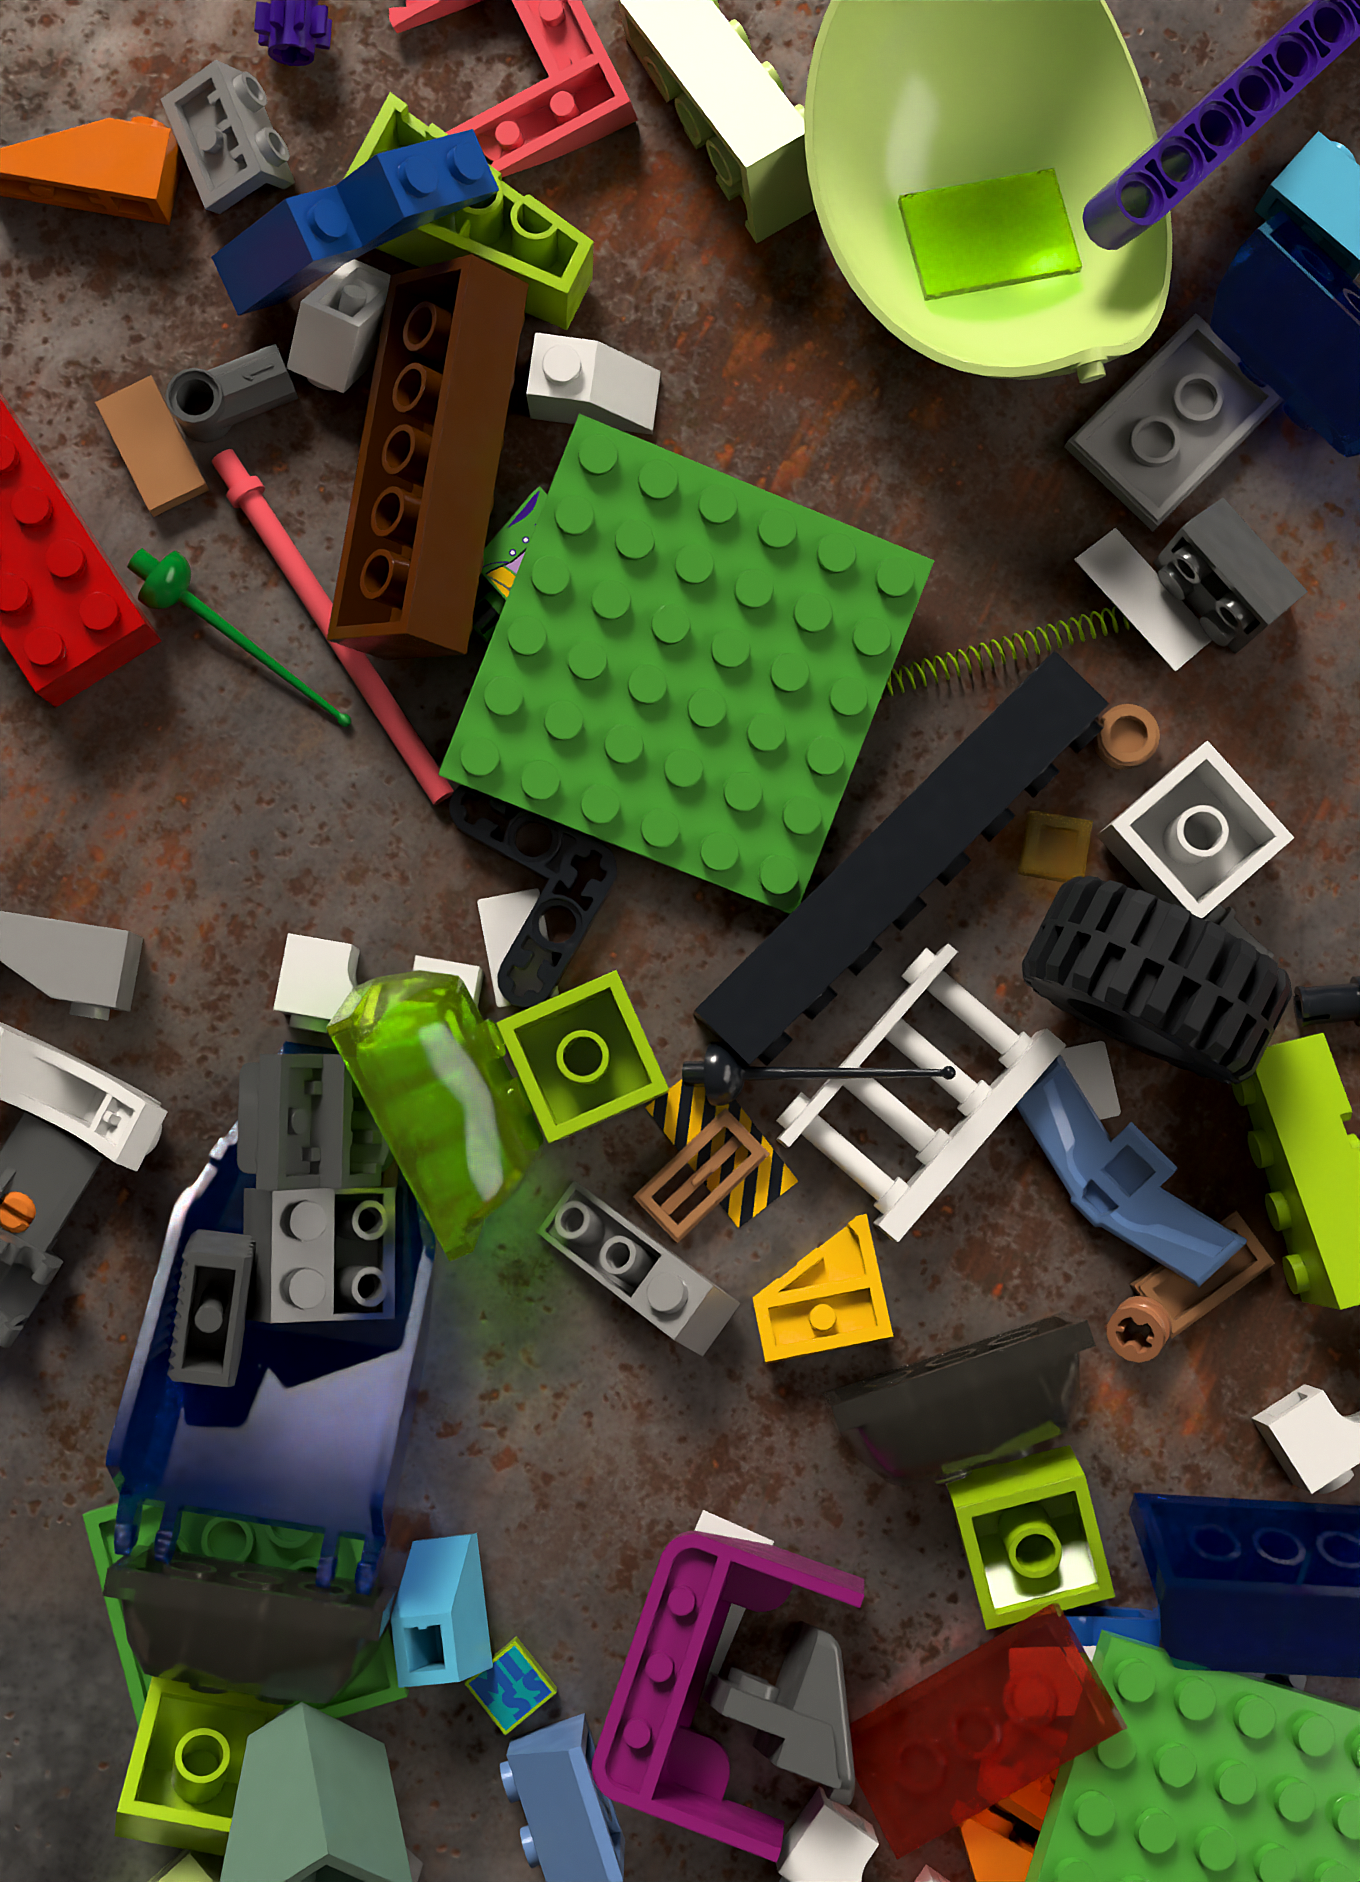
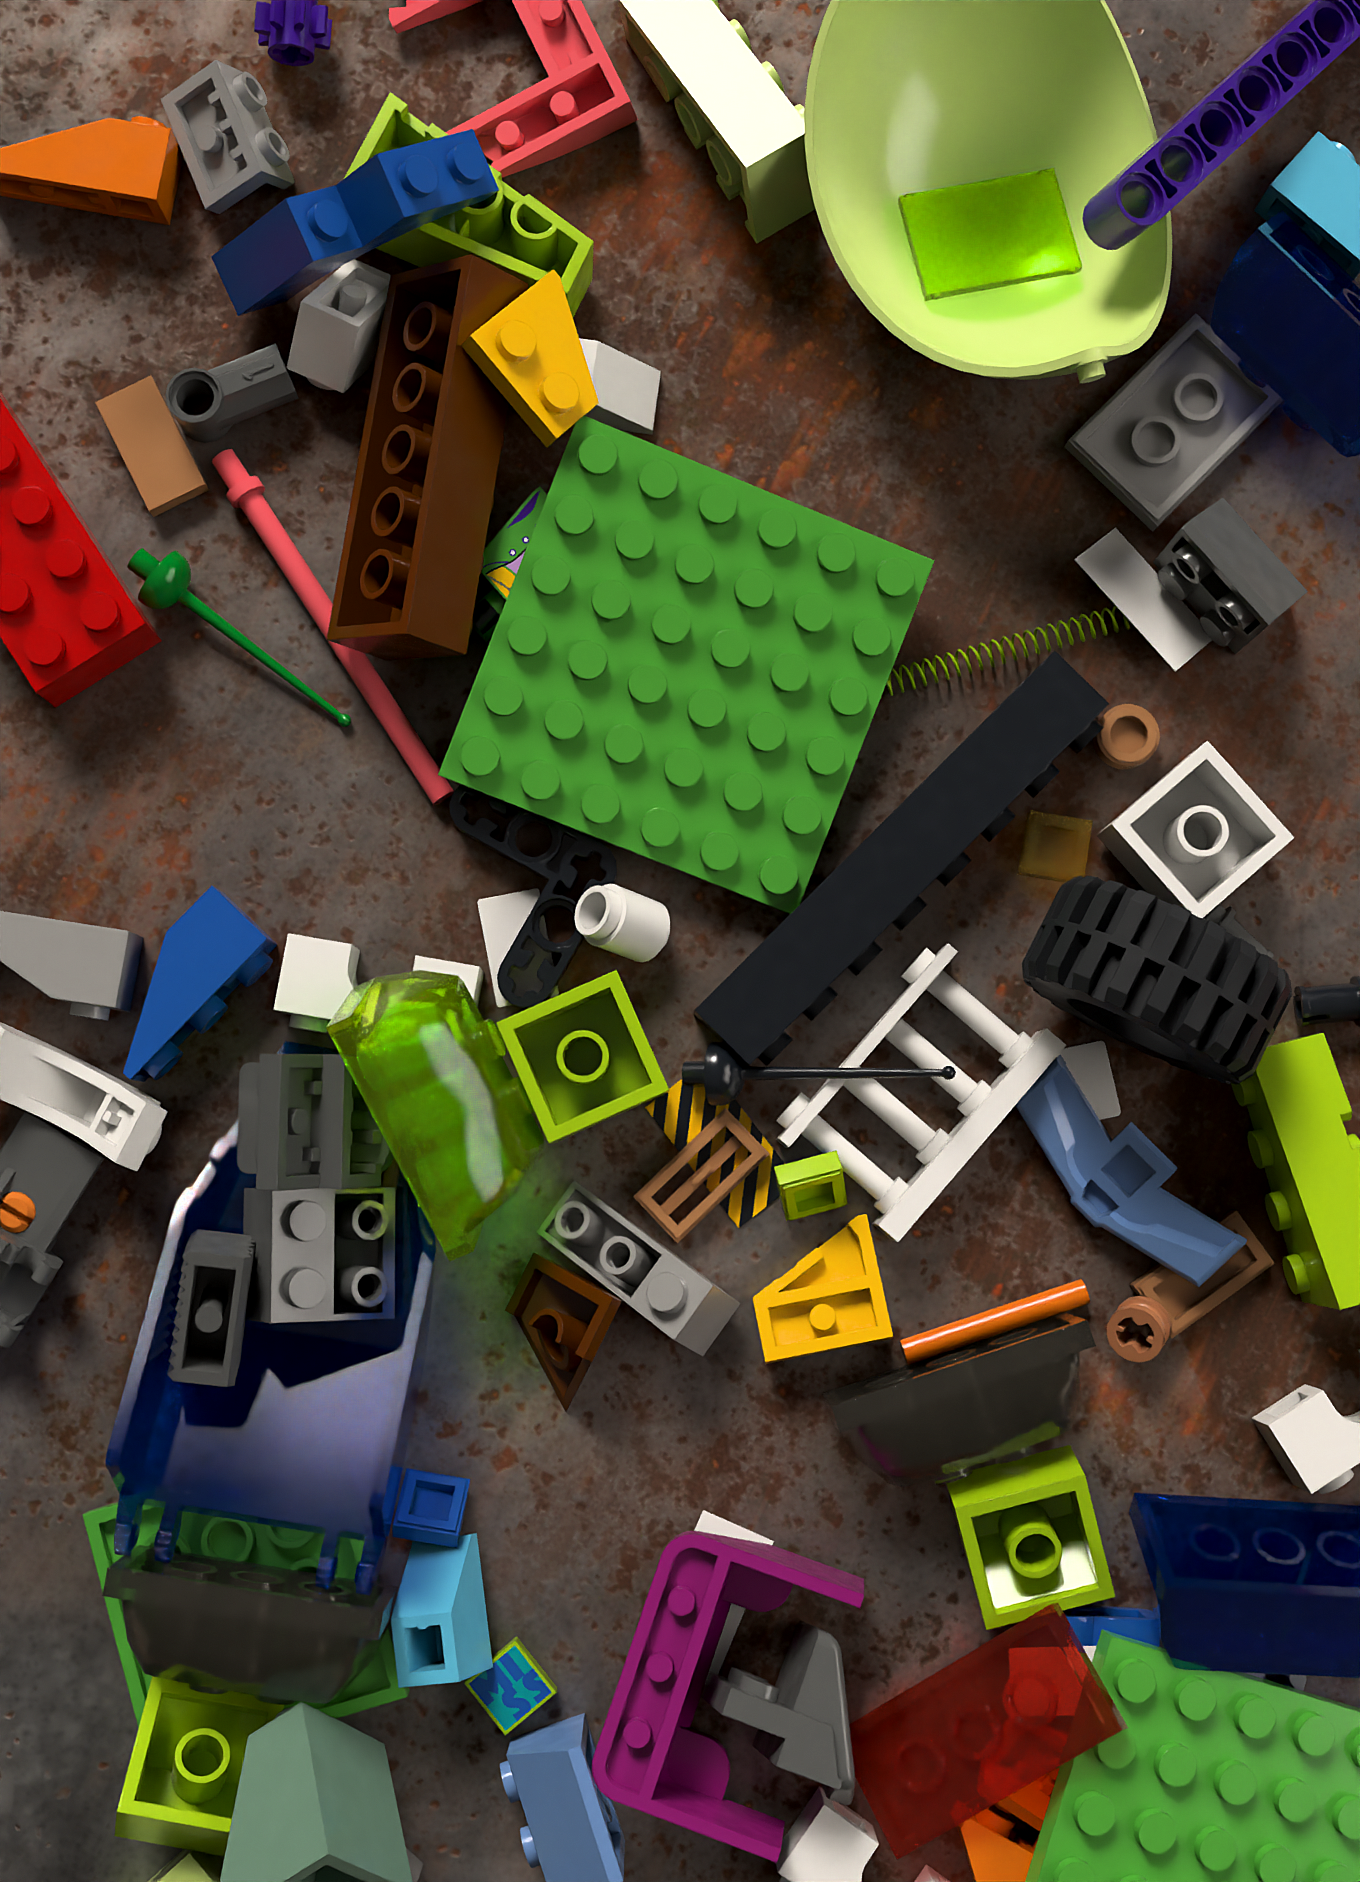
none -> blue slope [123,886,278,1082]
none -> blue tile [392,1468,470,1548]
none -> yellow wing [461,269,599,447]
none -> reddish brown slope [505,1252,622,1412]
none -> white brick [574,884,670,962]
none -> lime tile [774,1150,848,1221]
none -> orange bar [899,1279,1090,1365]

